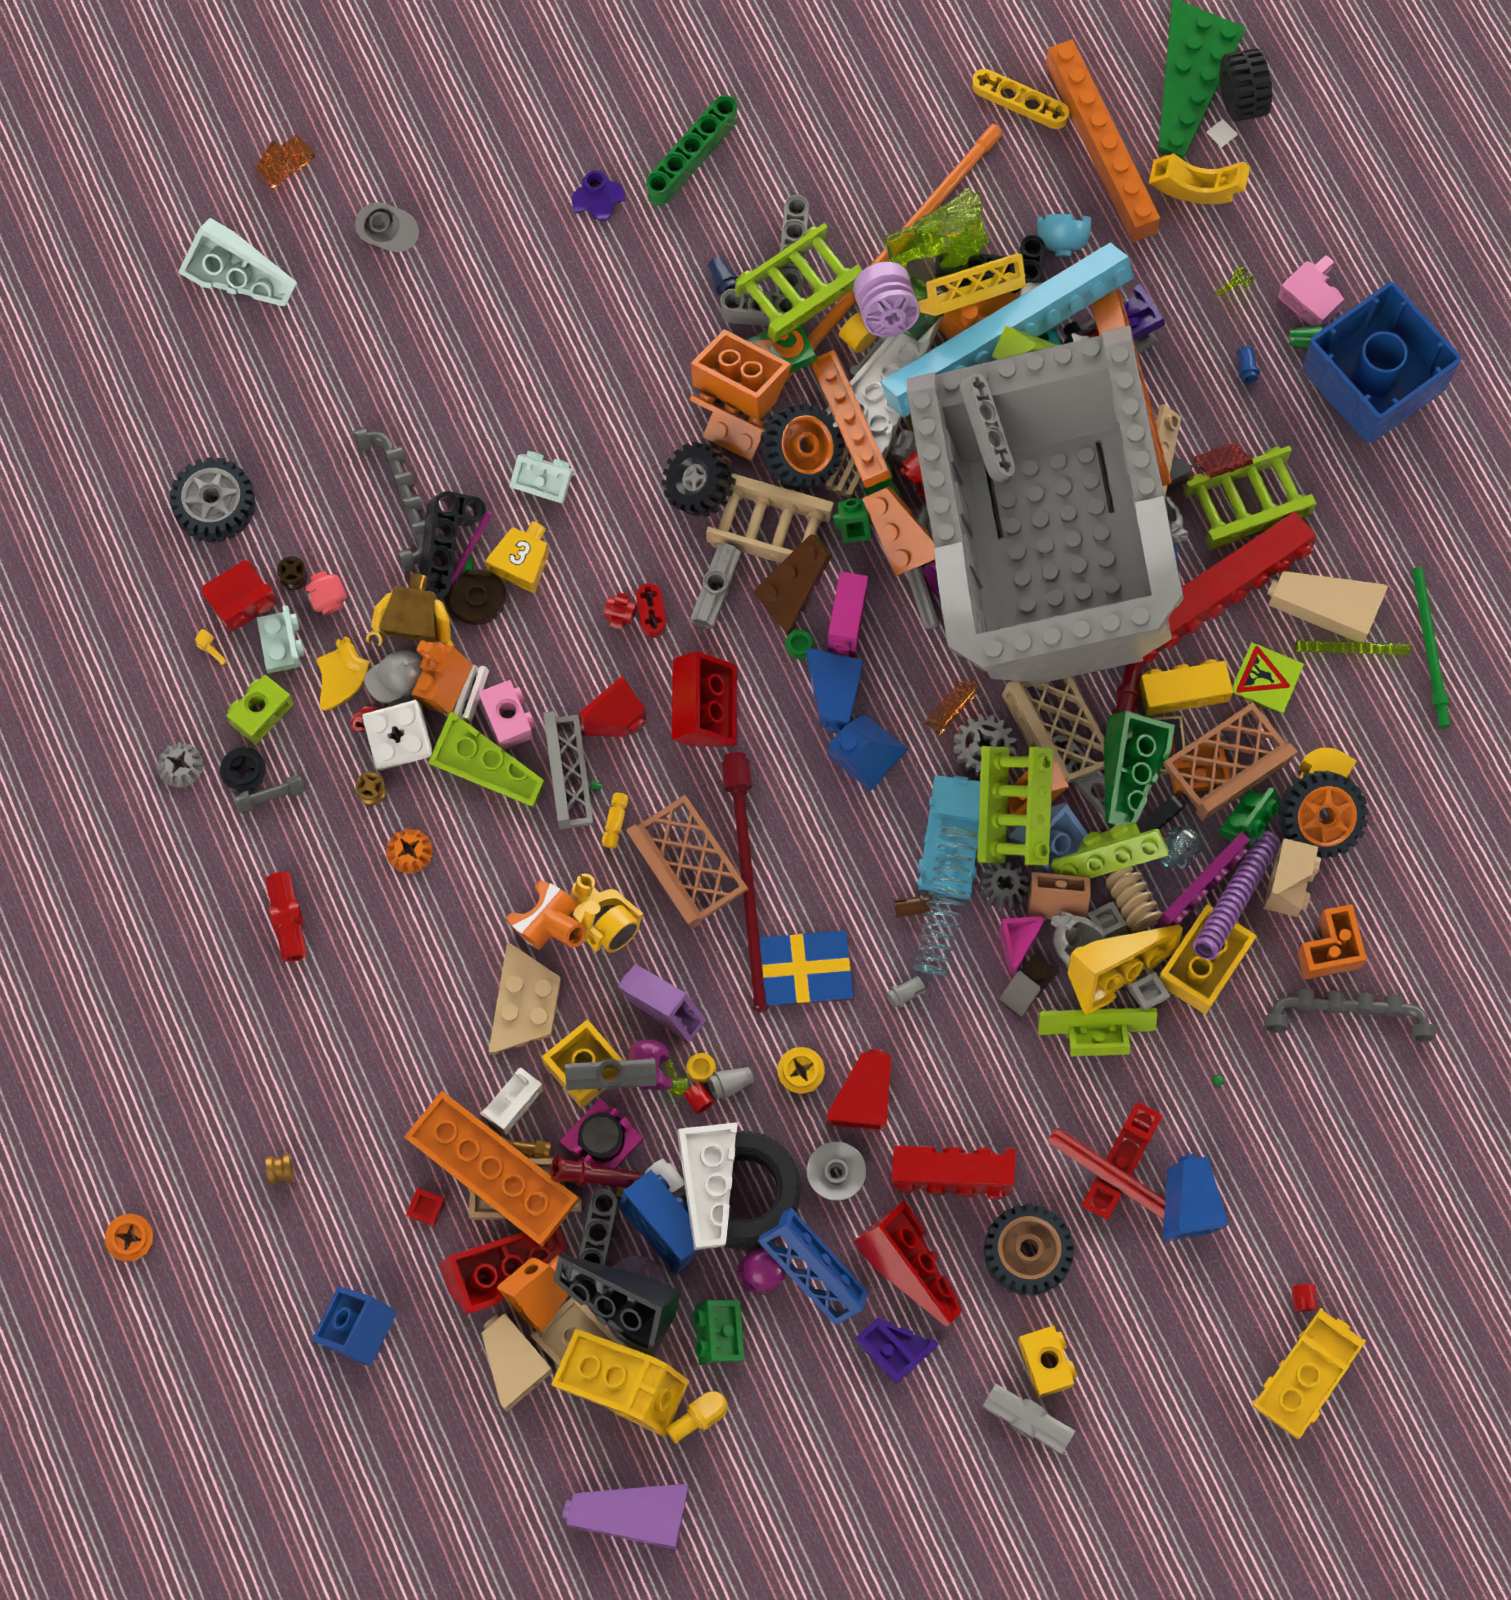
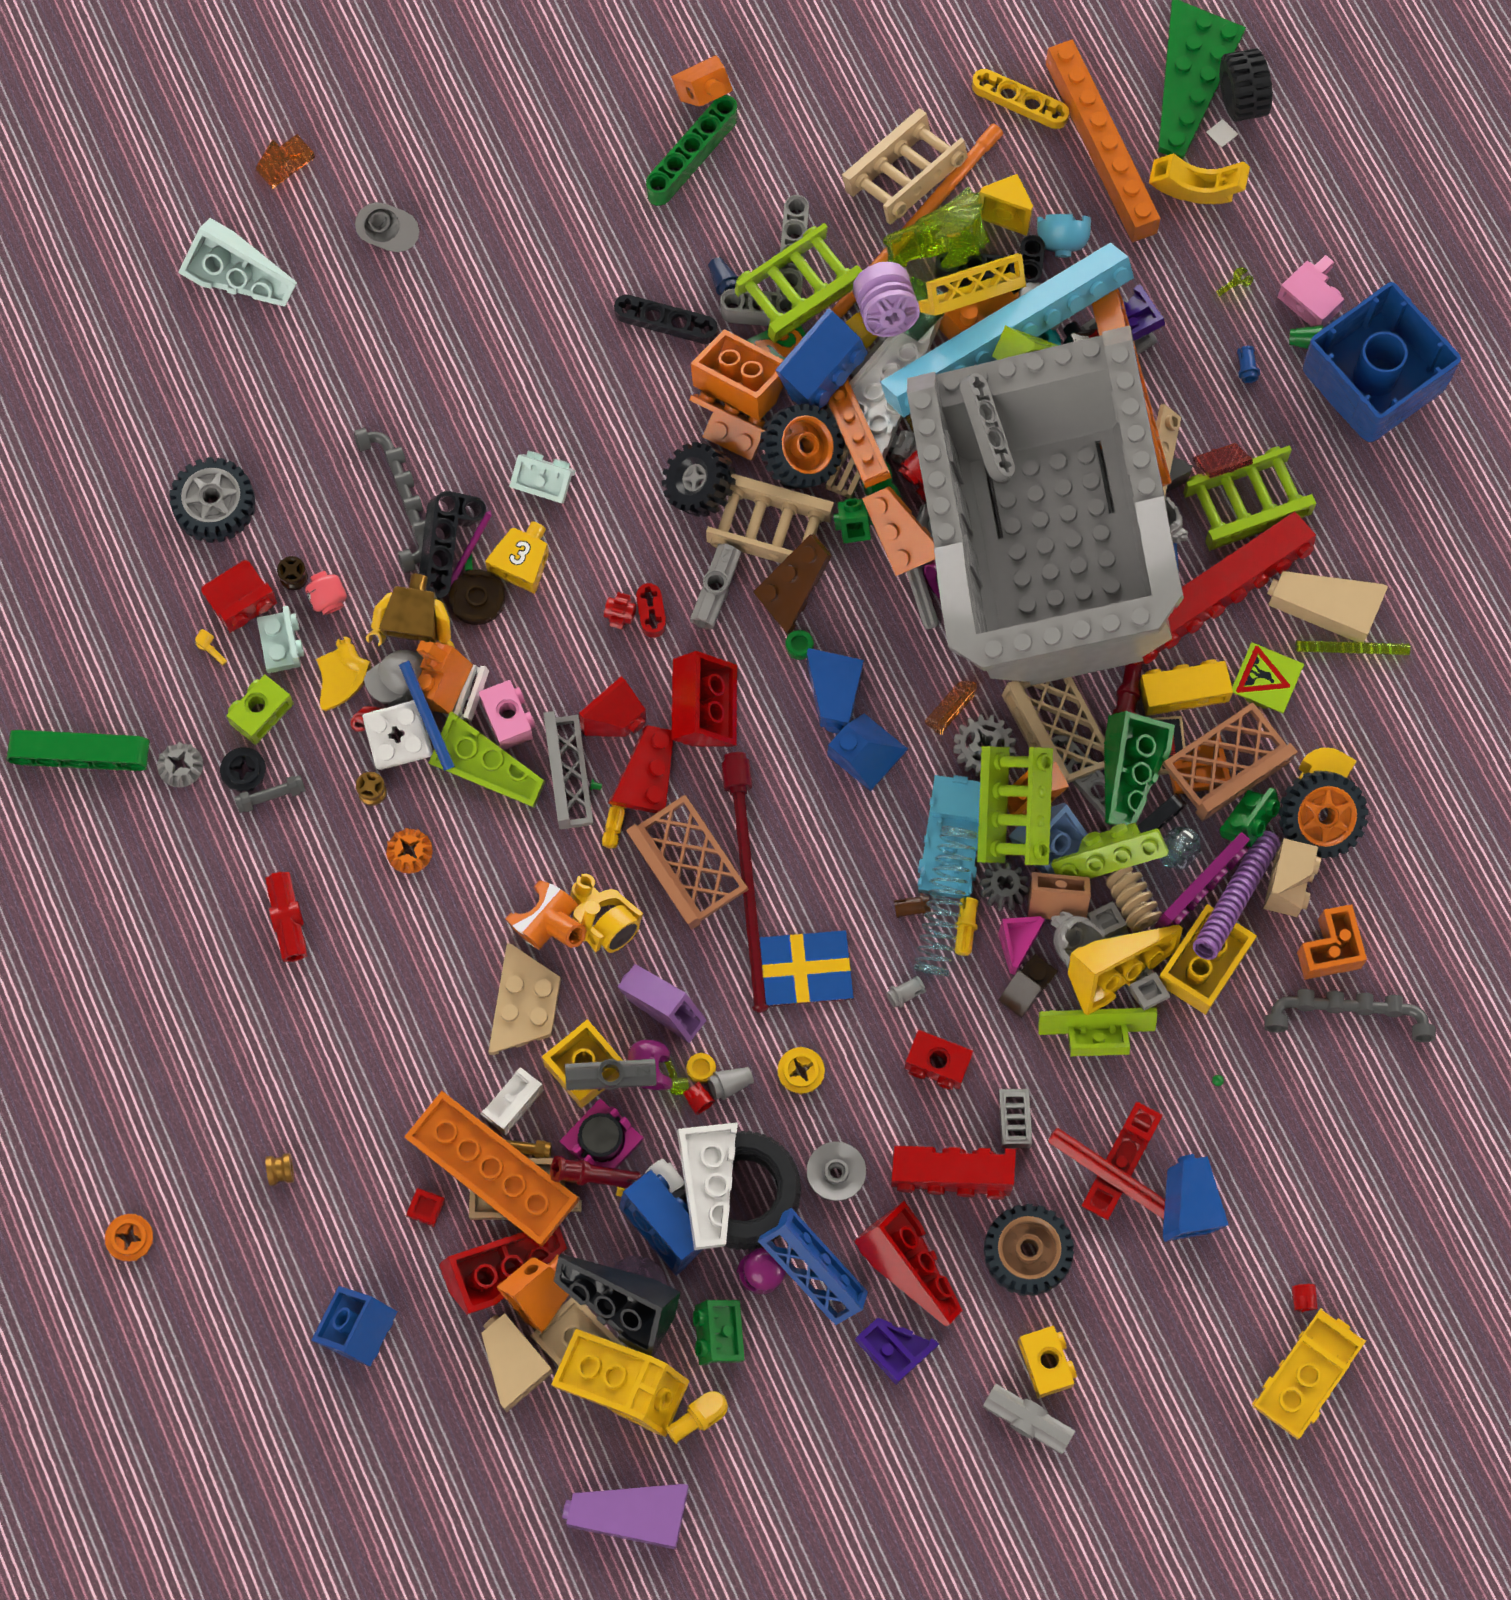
dark purple plate [572,170,625,221] -> none
dark grey beam [578,1189,618,1266] -> none
red slope [826,1049,891,1131] -> none
dark pink window [827,571,868,658] -> none
green bar [1412,567,1450,729] -> none
none -> green beam [6,730,150,771]
none -> blue bar [399,661,455,771]
none -> red wing [608,725,673,814]
none -> black beam [614,295,718,344]
none -> orange torso [671,55,733,106]
none -> blue slope [775,308,868,410]
none -> tan fence [842,108,968,225]
none -> red brick [904,1030,974,1090]
none -> yellow axle [954,897,979,956]
none -> yellow slope [976,174,1033,236]
none -> light grey slope [999,1089,1032,1149]

